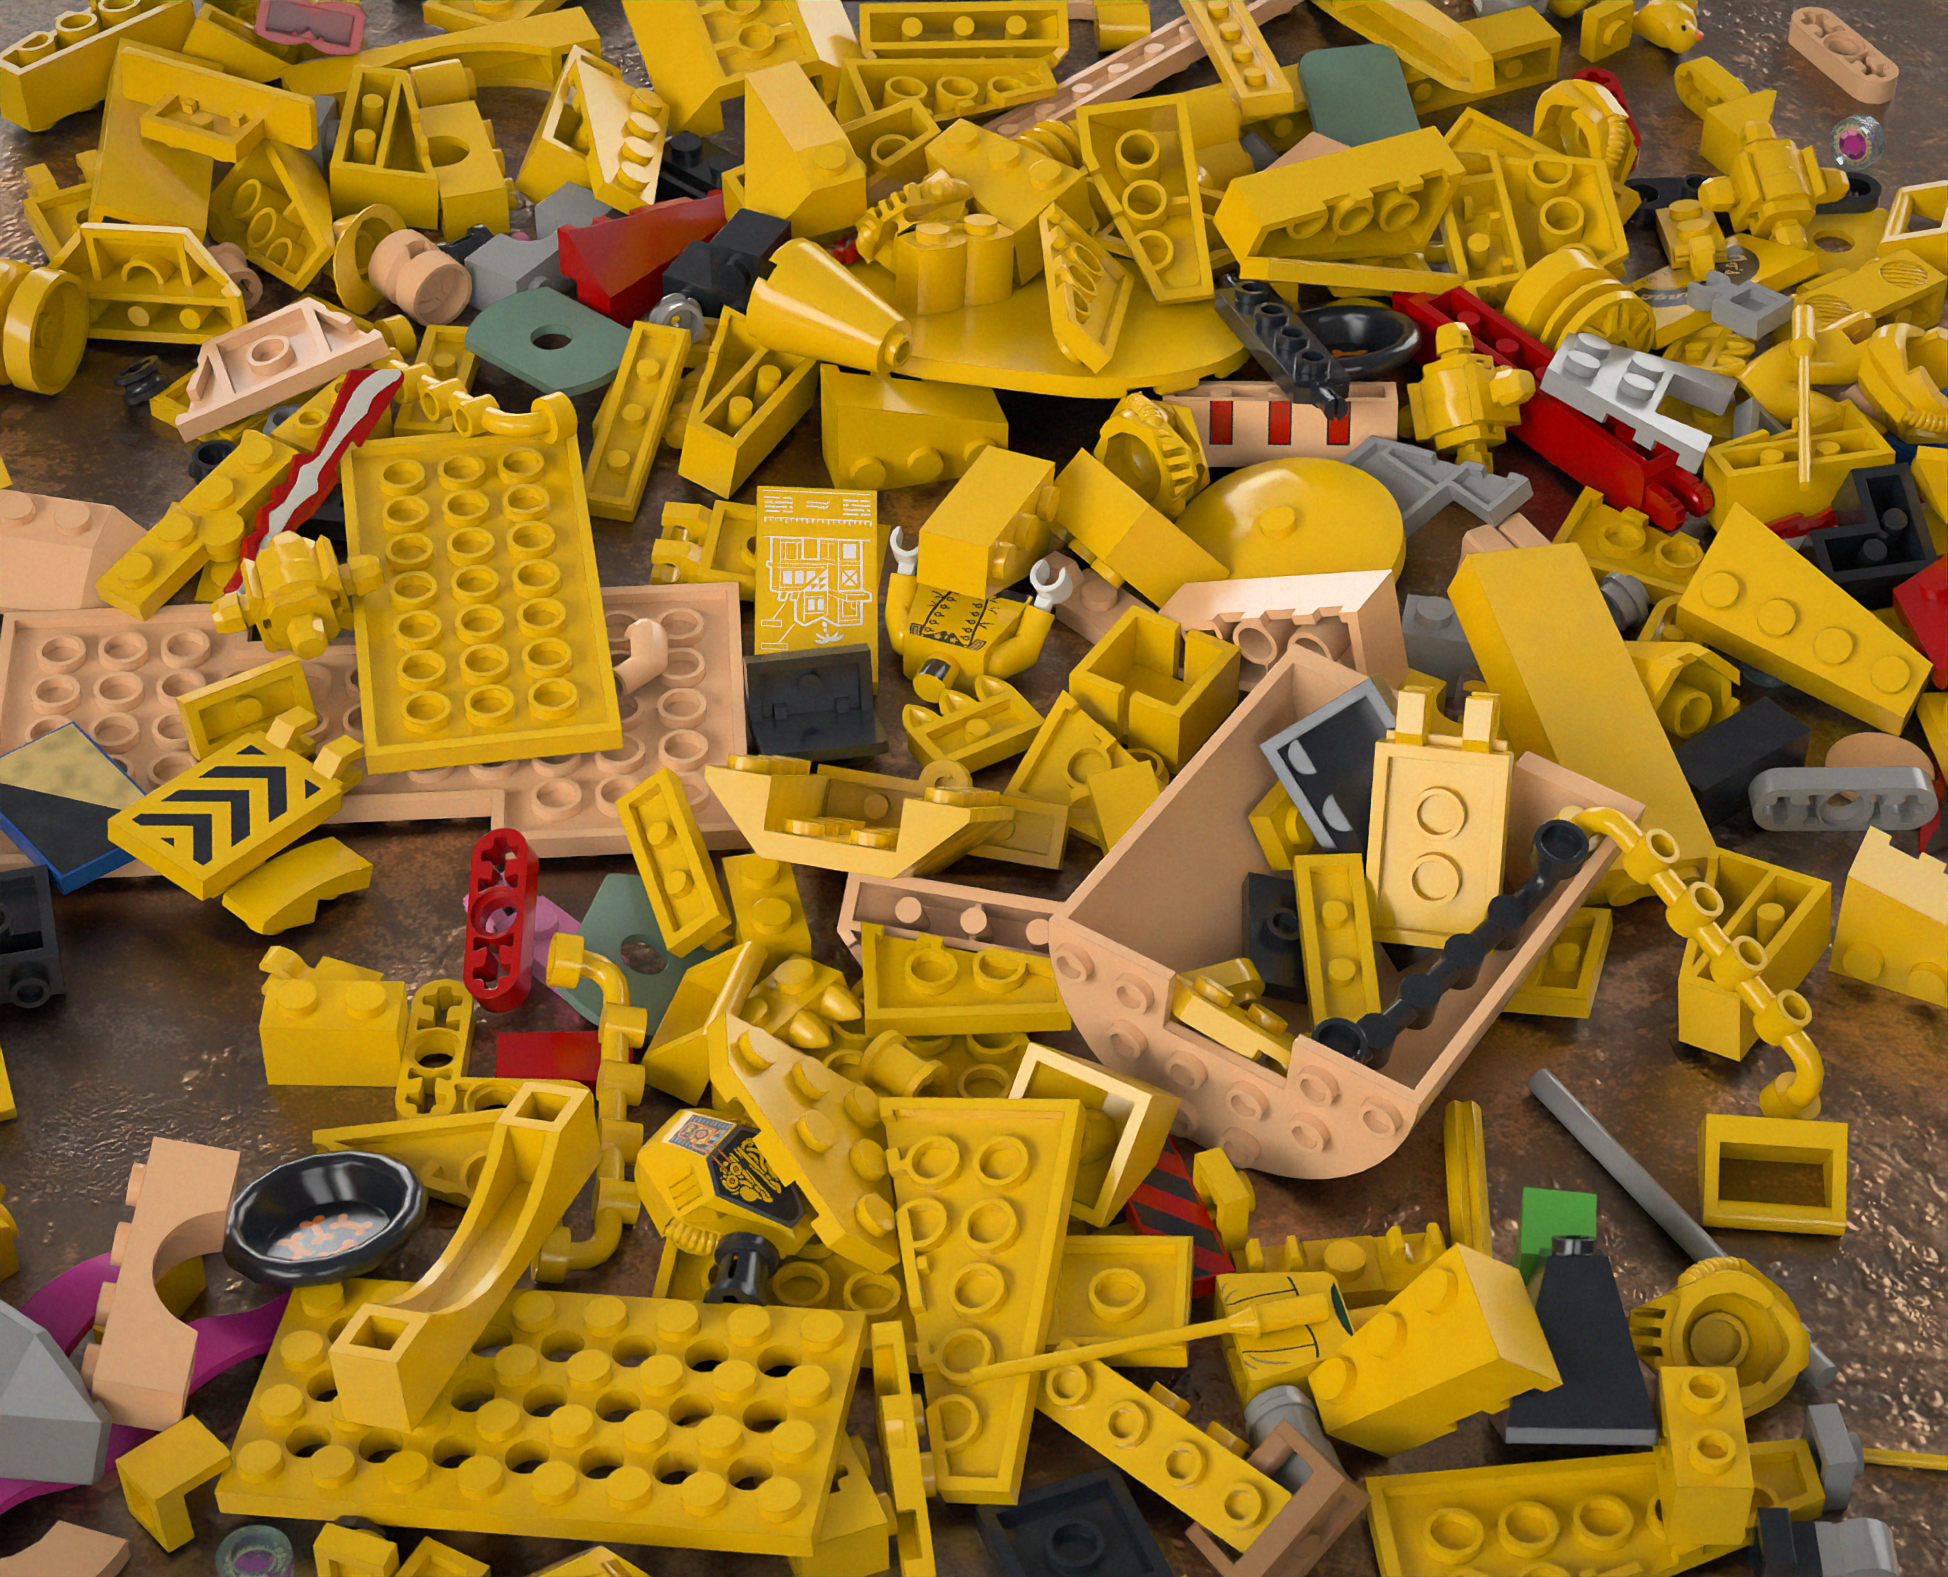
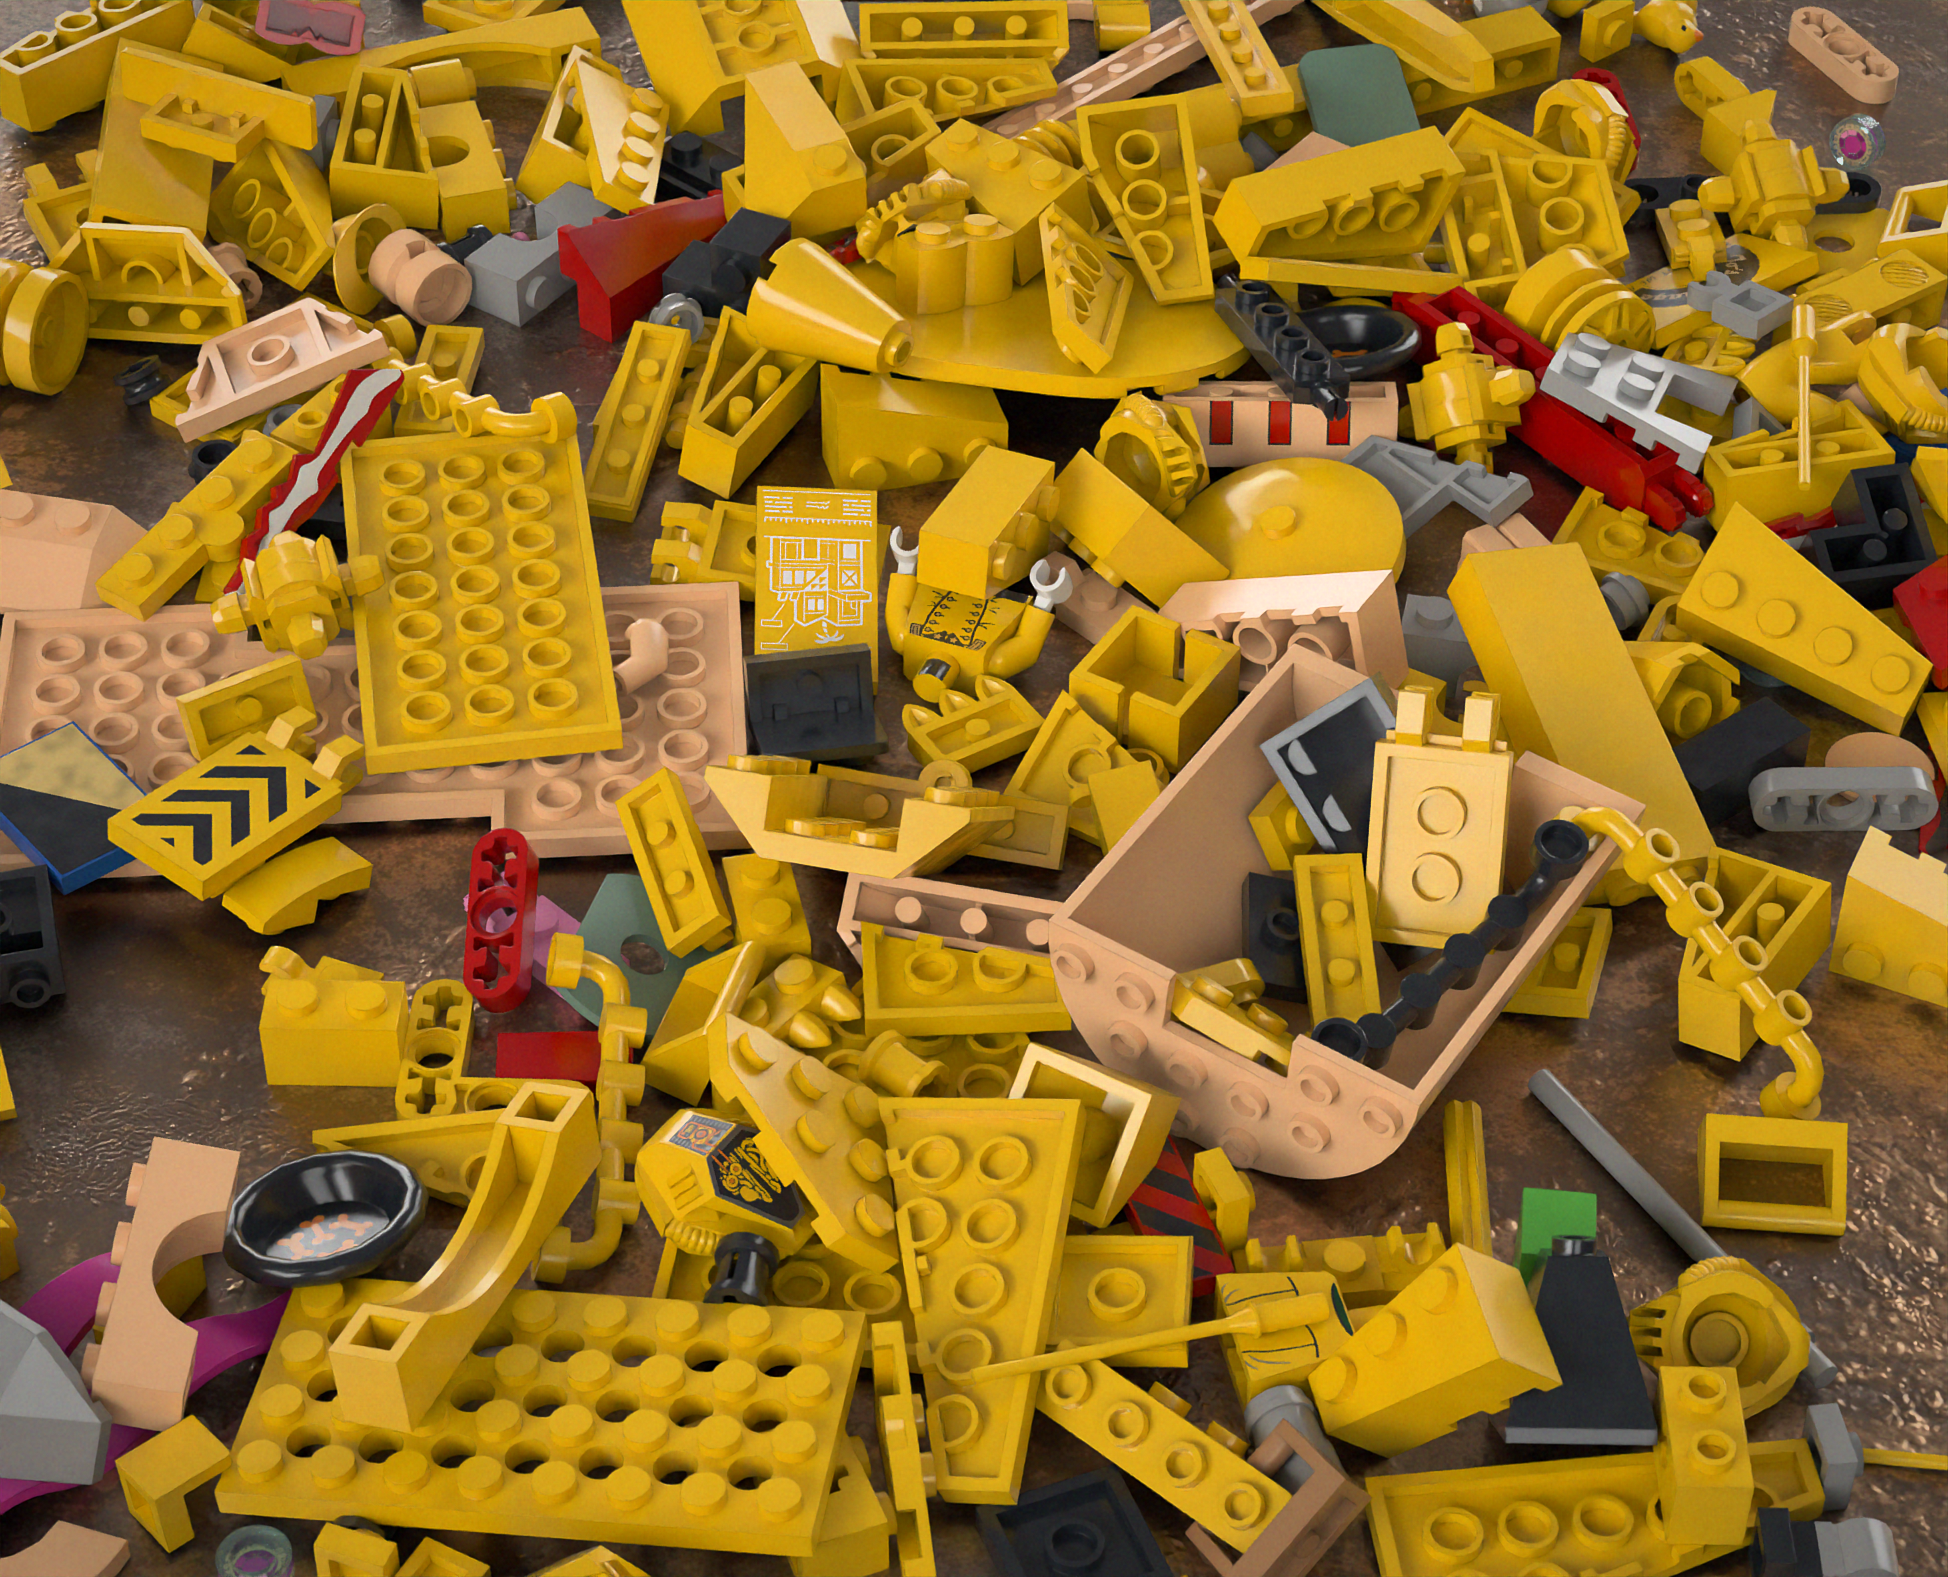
sand green piece [464,286,631,397] -> none

